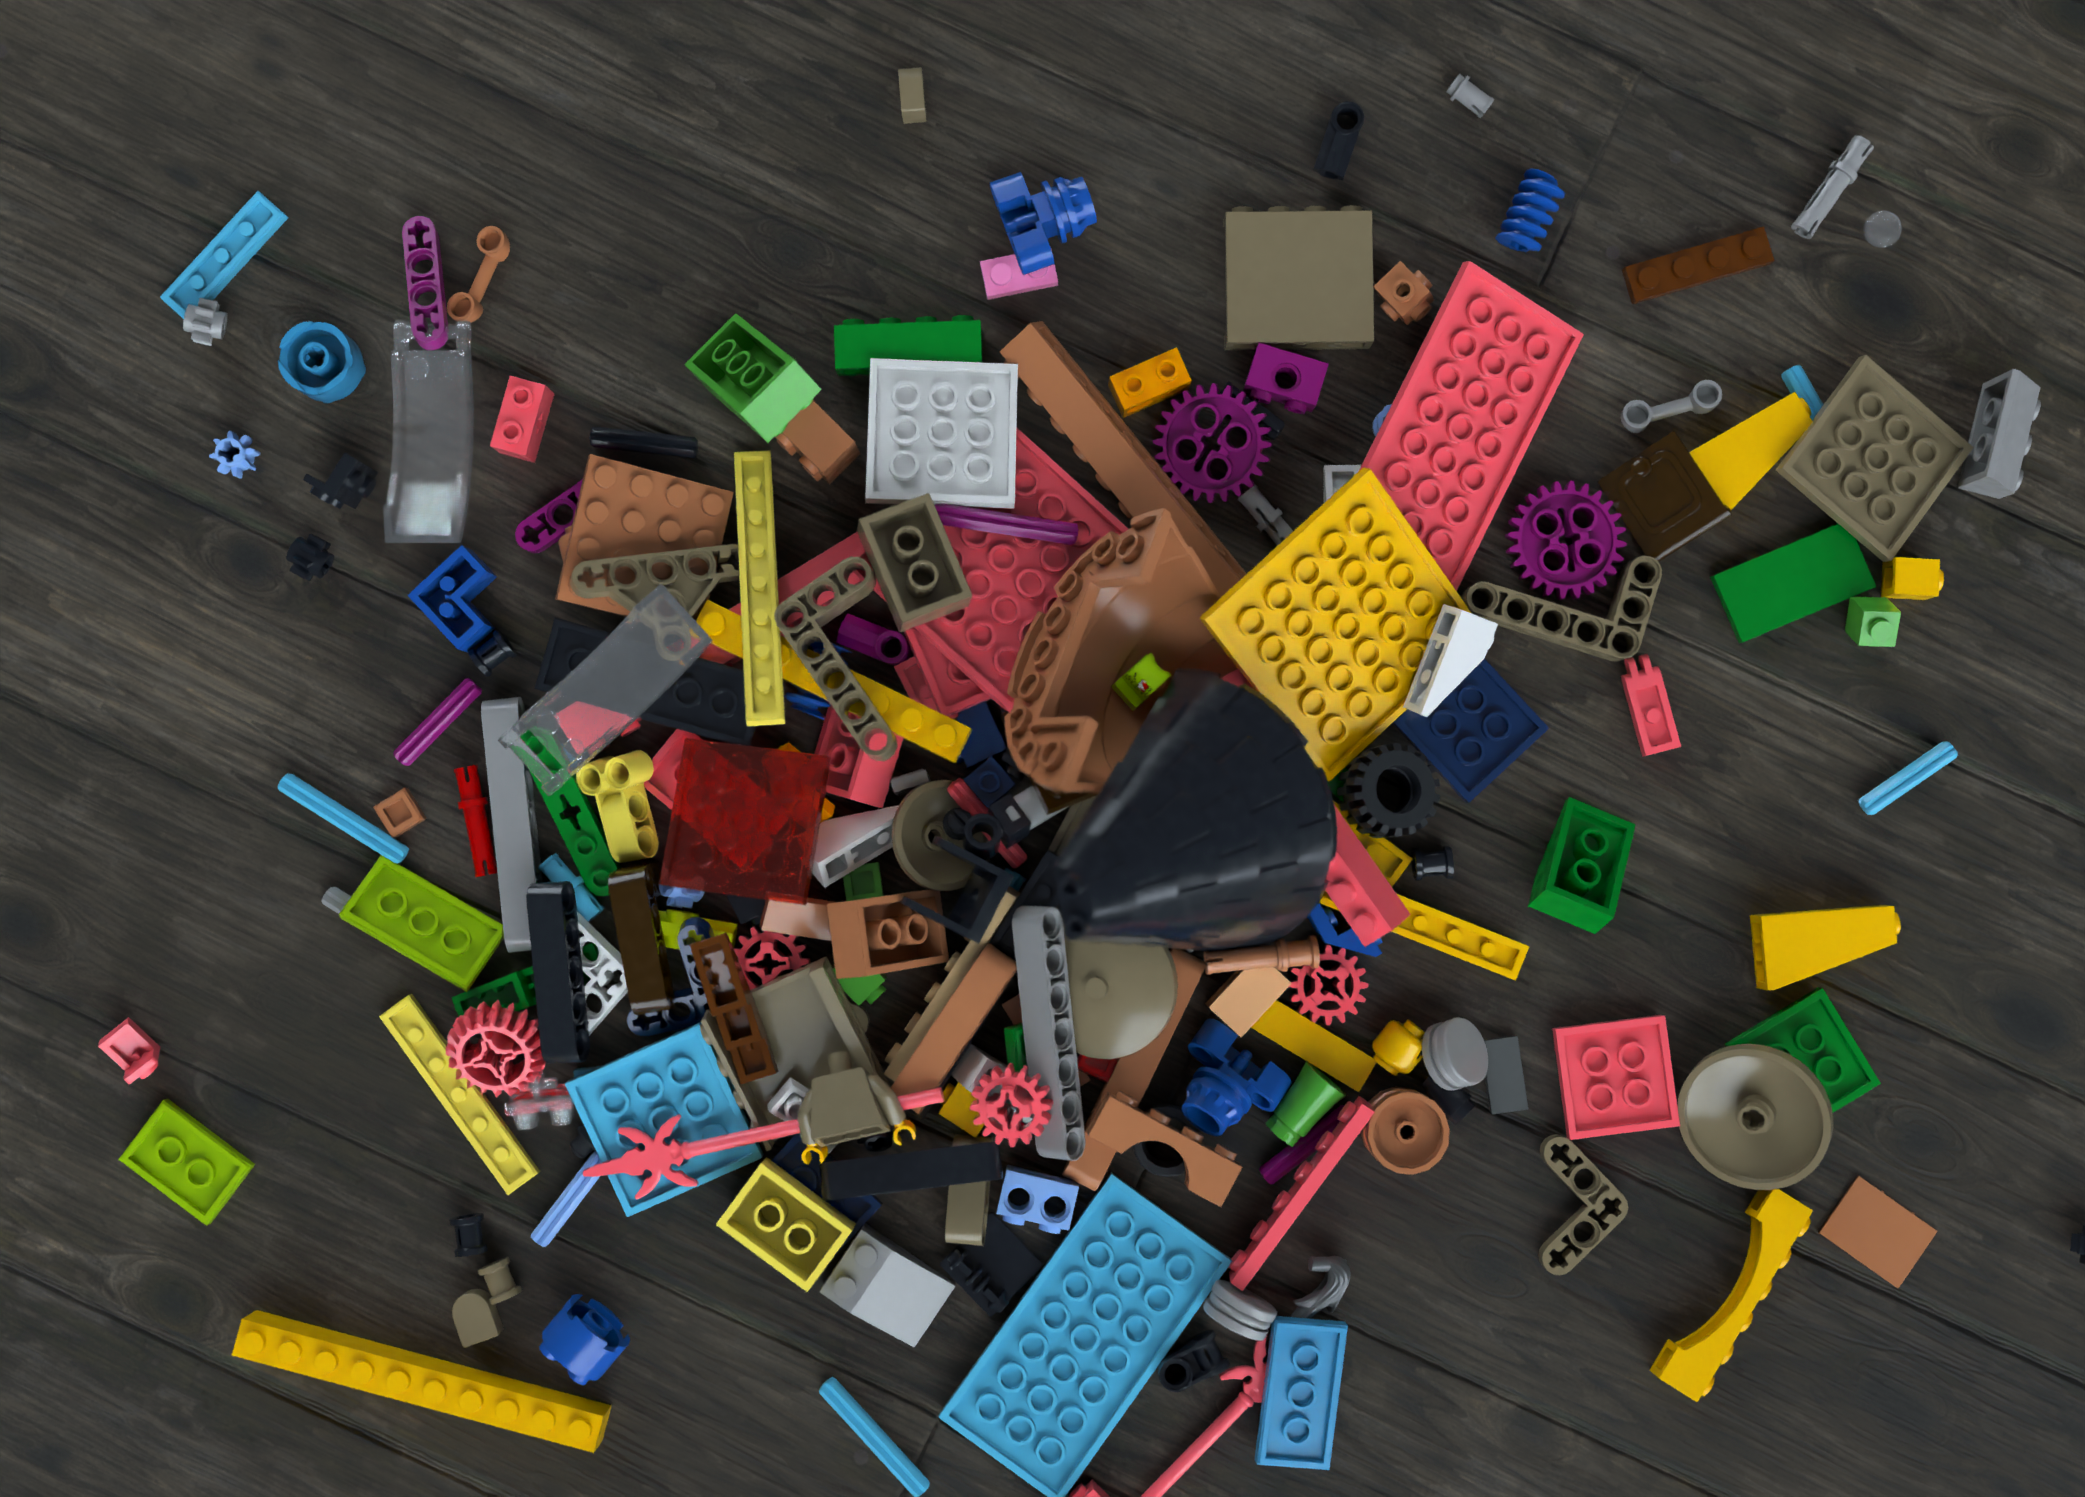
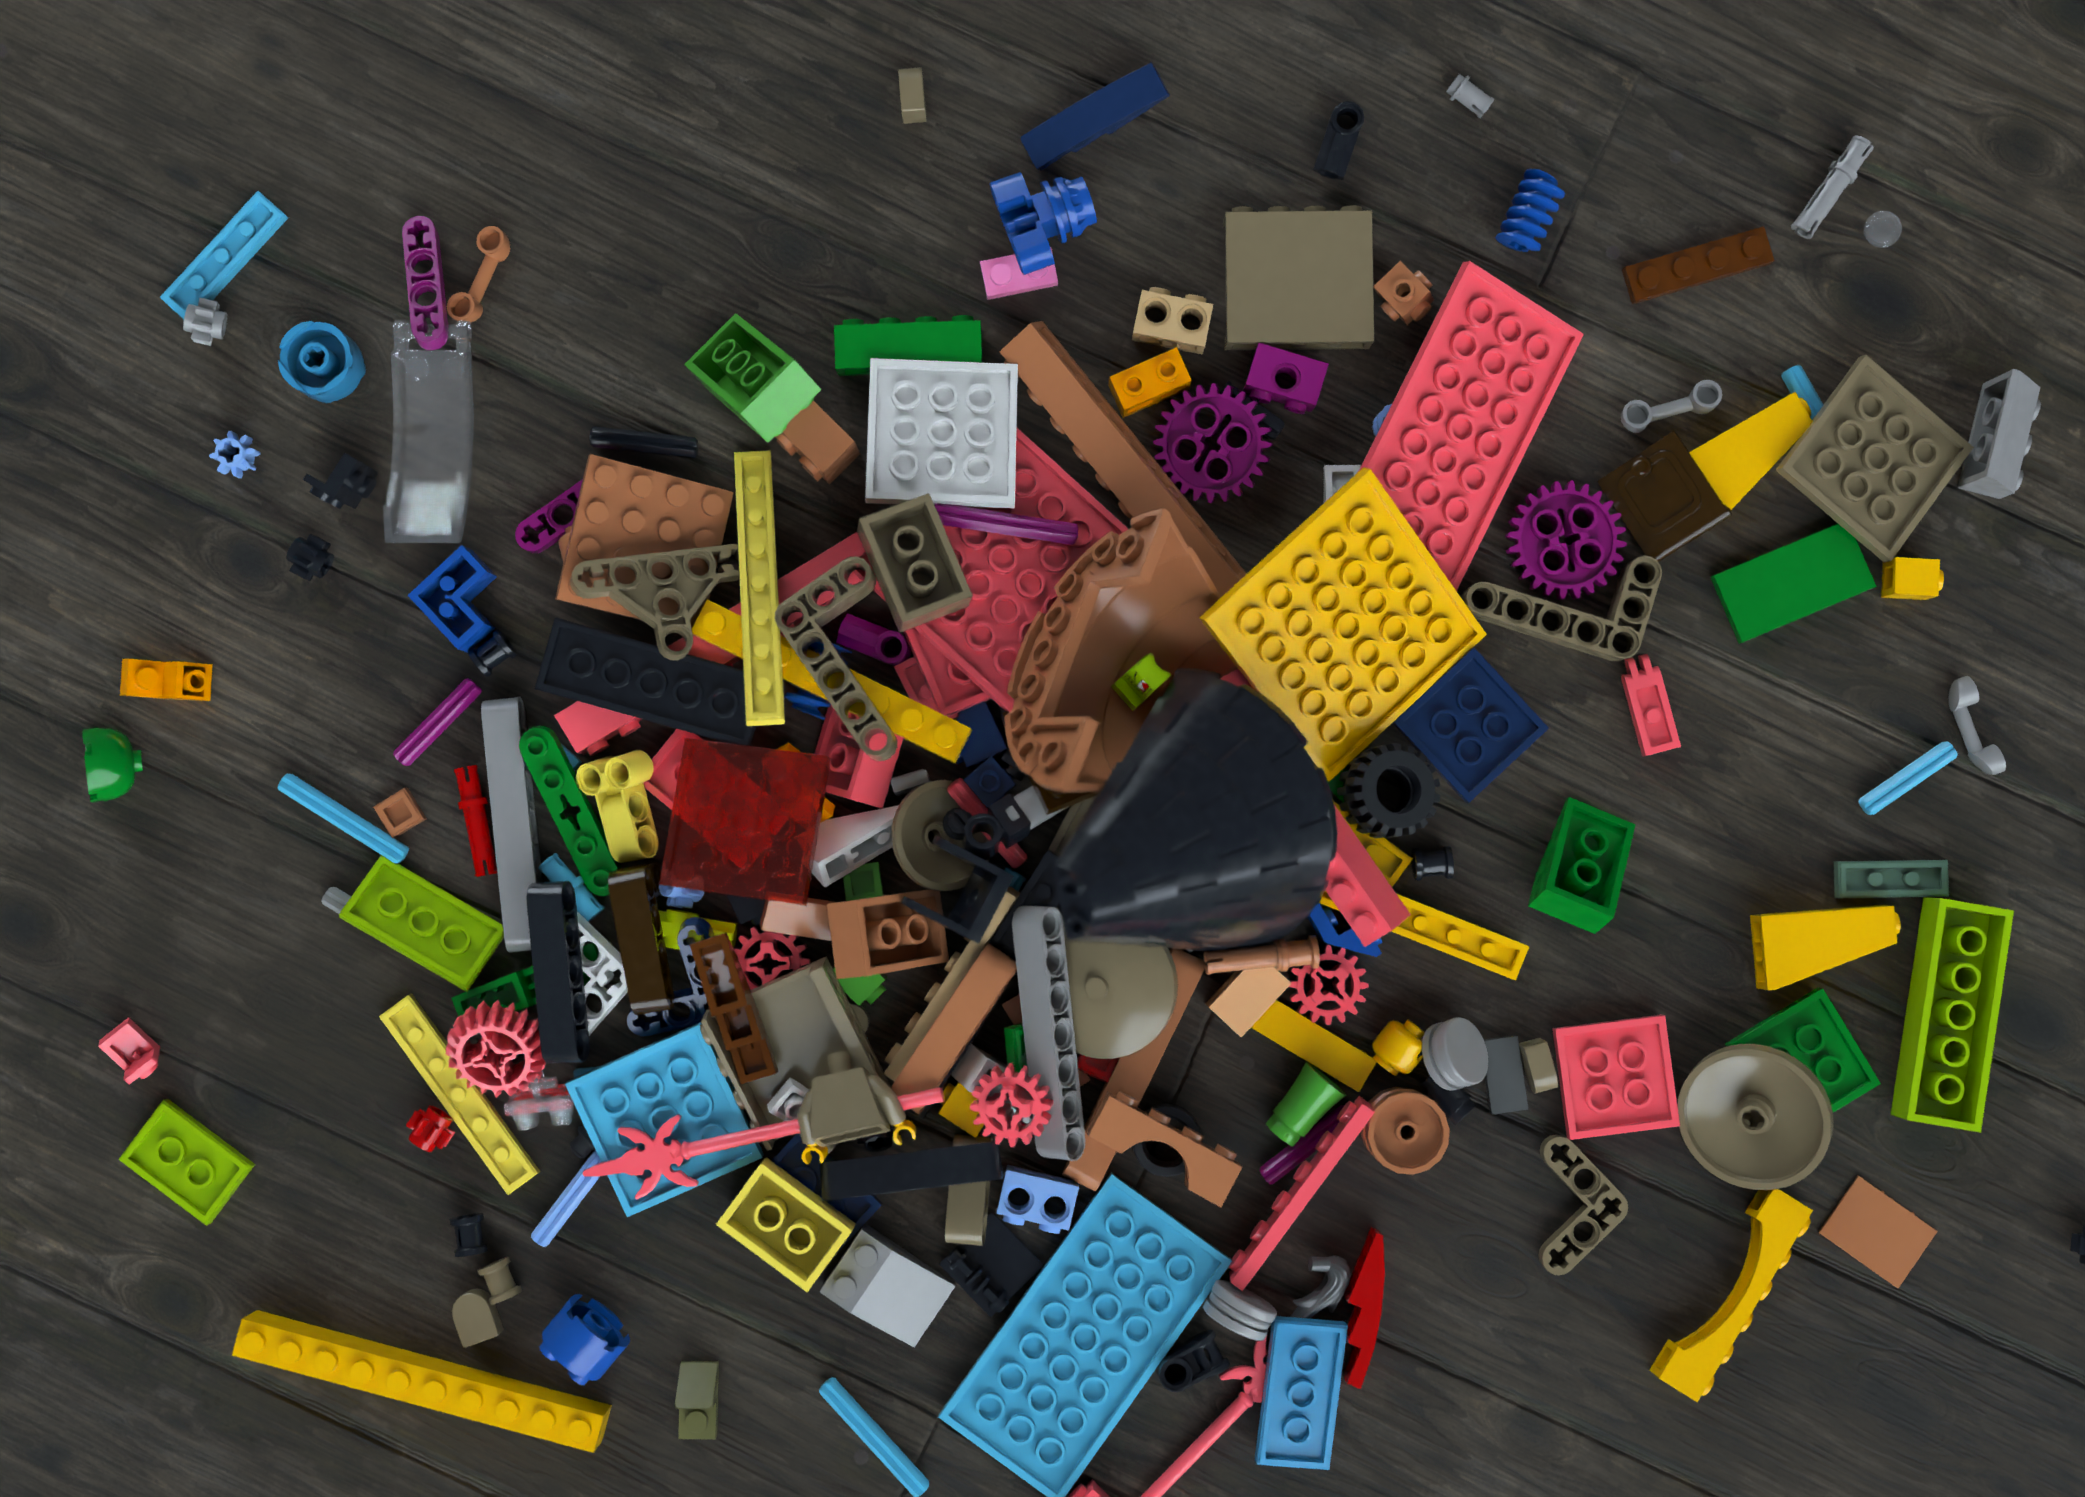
coral brick [490,376,554,463] -> none
clear windscreen [498,584,713,796] -> none
blue beam [1182,1018,1292,1136] -> none
light grey pin [1237,484,1293,546] -> none
white slope [1403,604,1498,717] -> none
bright green brick [1845,597,1901,647] -> none
none -> green cylinder [82,728,143,802]
none -> light orange slope [120,659,213,701]
none -> red gear [406,1105,455,1152]
none -> olive slope [675,1361,719,1439]
none -> dark blue slope [1020,63,1170,171]
none -> tan brick [1132,287,1214,355]
none -> red slope [1342,1227,1385,1389]
none -> dark tan piece [1519,1037,1558,1094]
none -> sand green tile [1834,860,1949,898]
none -> lime brick [1891,897,2014,1133]
none -> light grey bar [1948,676,2006,775]

